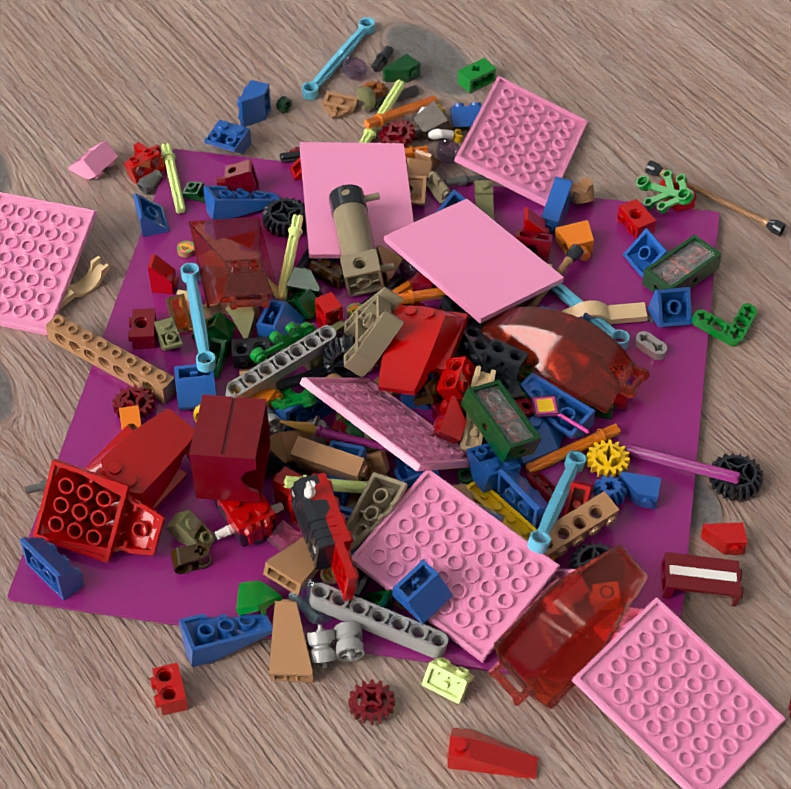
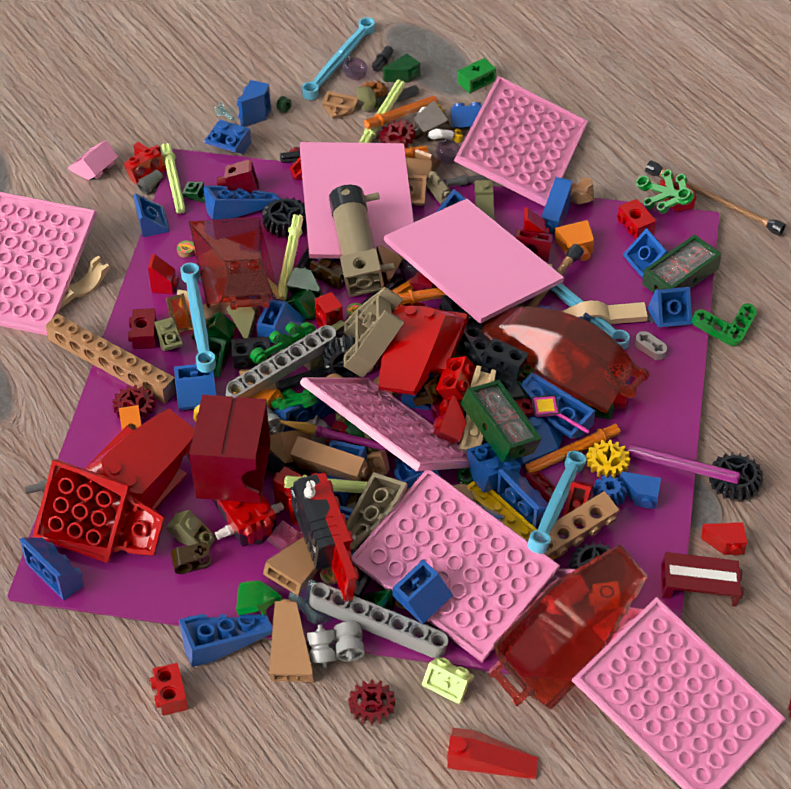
none -> clear light blue hand [214,102,234,121]

